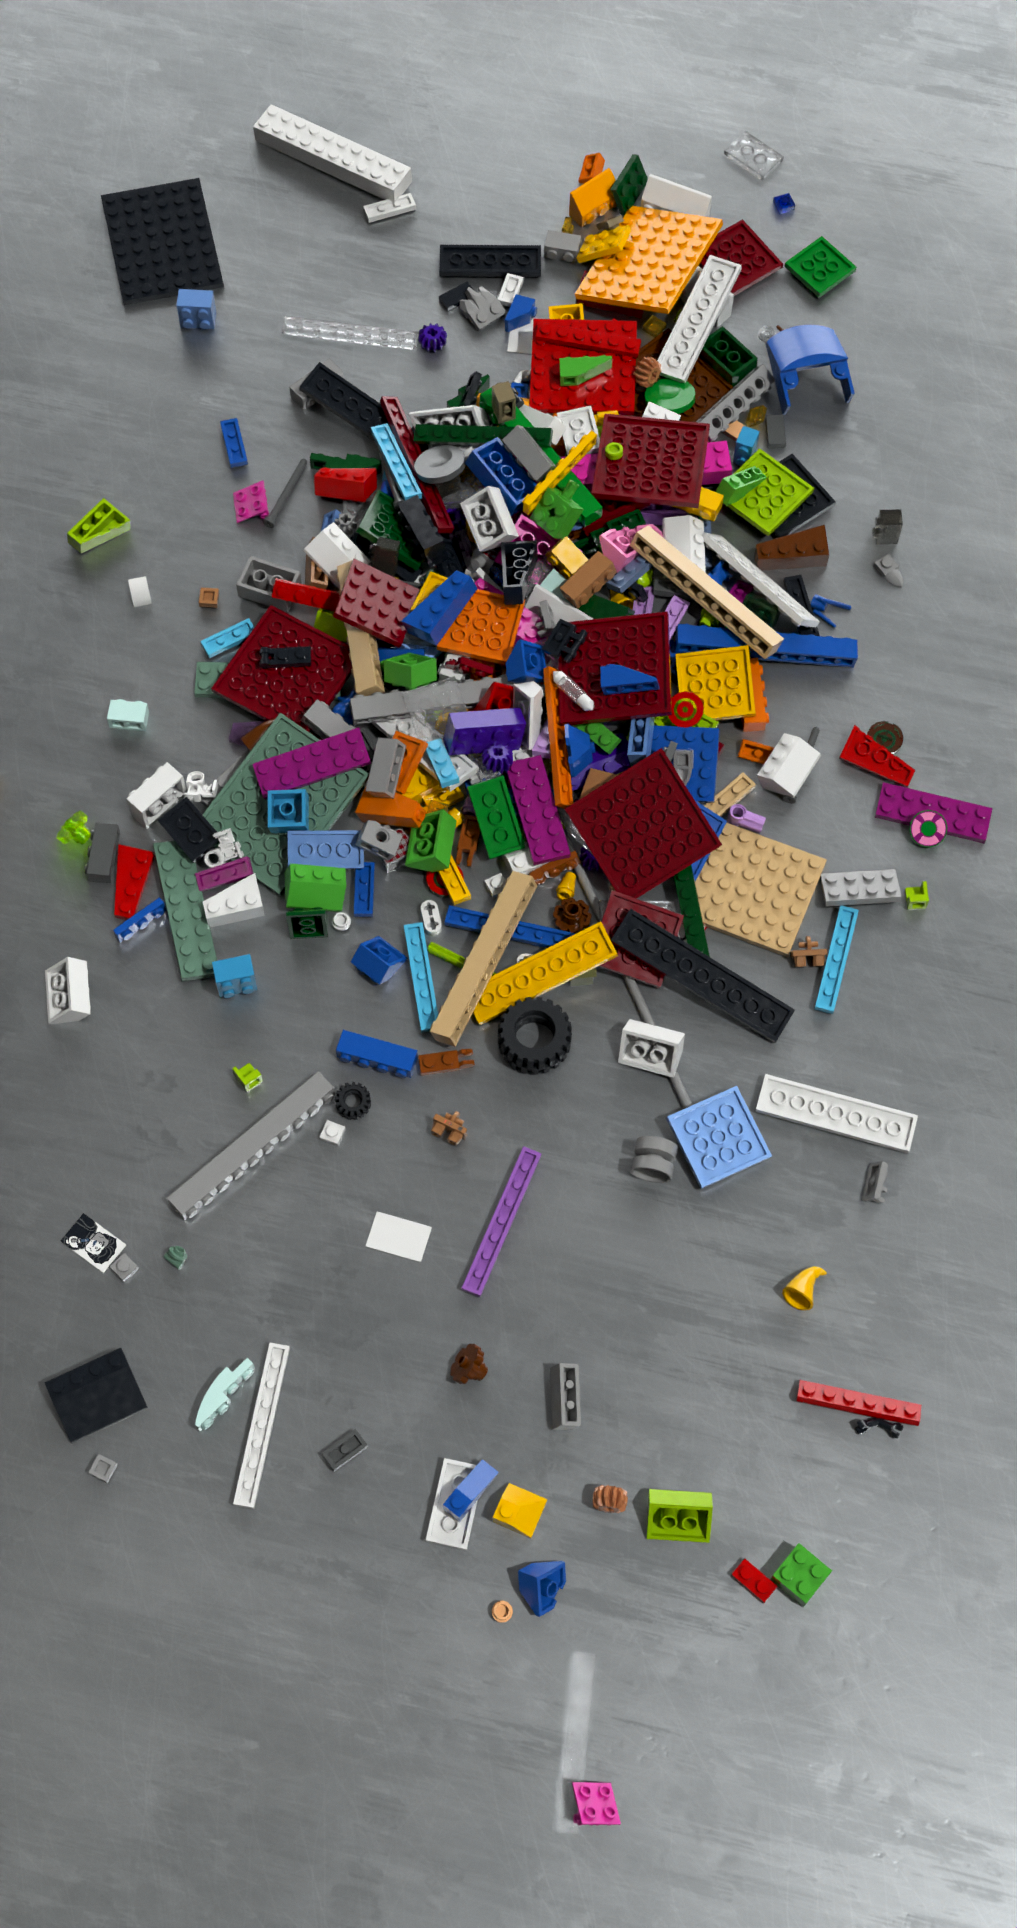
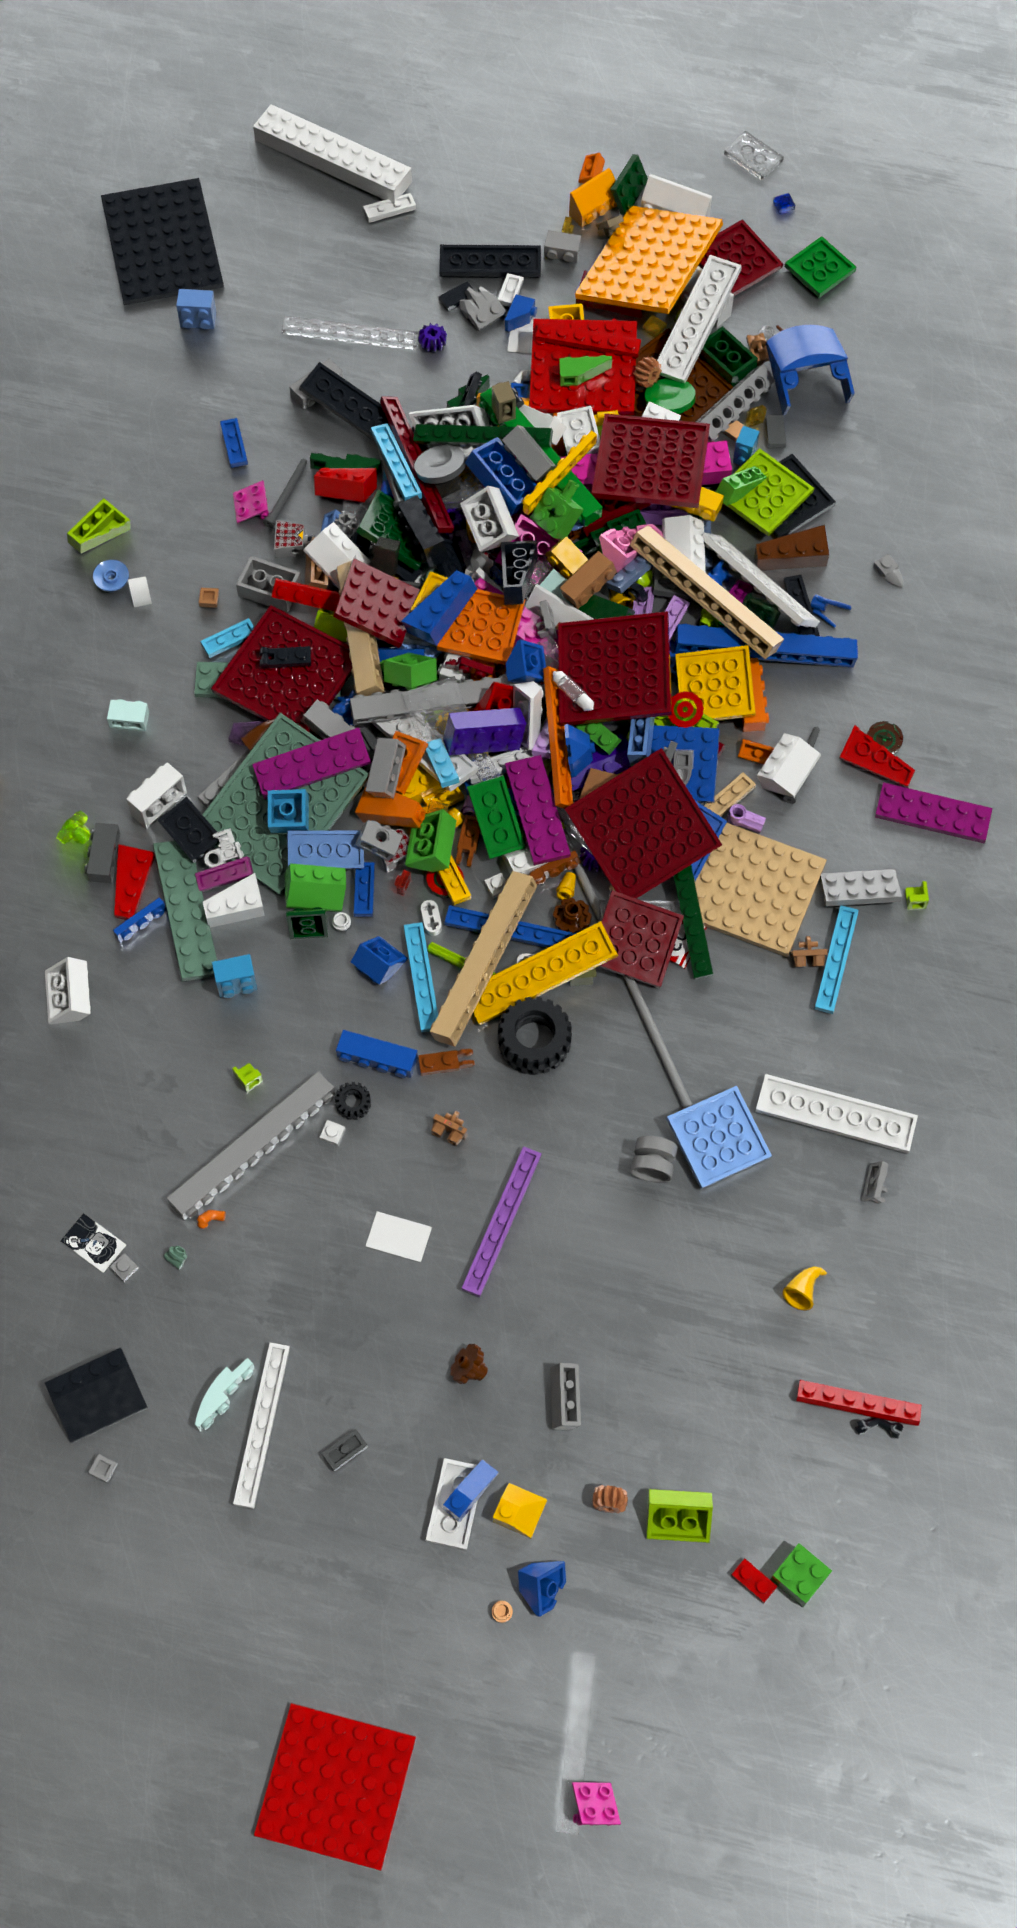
white piece [184,771,218,802] -> none
dark purple gear [482,742,513,774] -> none
black plate [542,619,588,664] -> none
yellow plate [576,225,631,263] -> none
blue slope [600,664,660,695] -> none
lime tile [605,442,623,460] -> none
black plate [611,908,795,1043] -> none
white slope [618,1019,685,1078] -> none
clear smoke brick [872,509,903,545] -> none
tile [909,810,947,847] -> none
none -> medium blue dish [93,560,129,592]
none -> orange arm [197,1210,226,1229]
none -> red plate [254,1703,416,1871]
none -> light grey torso [274,520,315,558]
none -> clear red plate [395,870,411,896]
none -> medium nougat hips [746,333,769,366]

